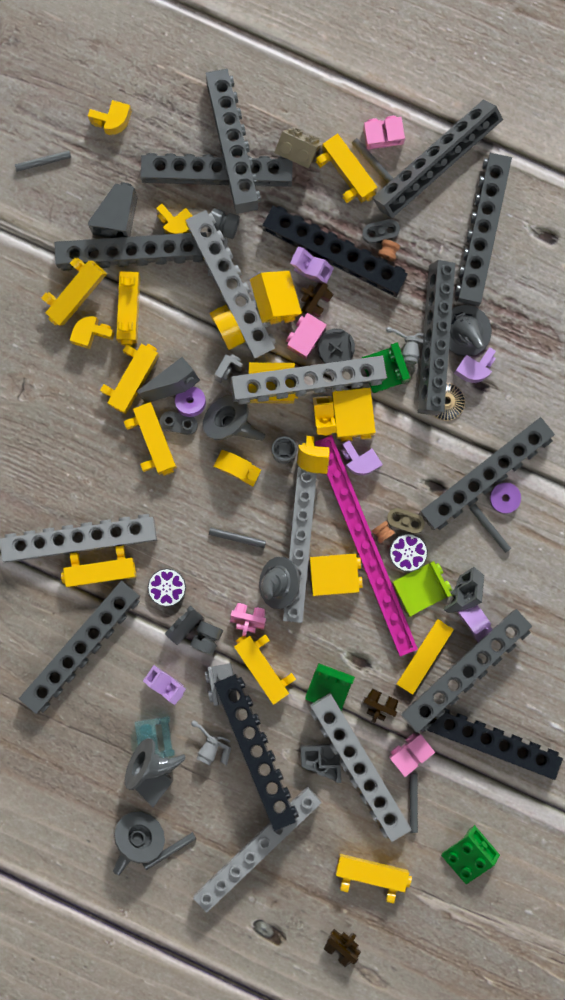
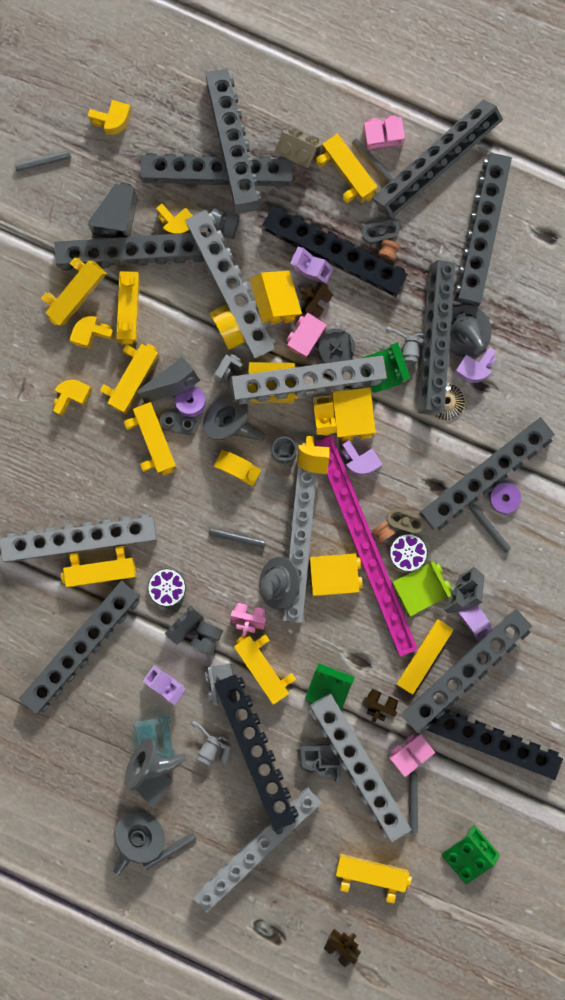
none -> yellow brick [52,380,93,417]

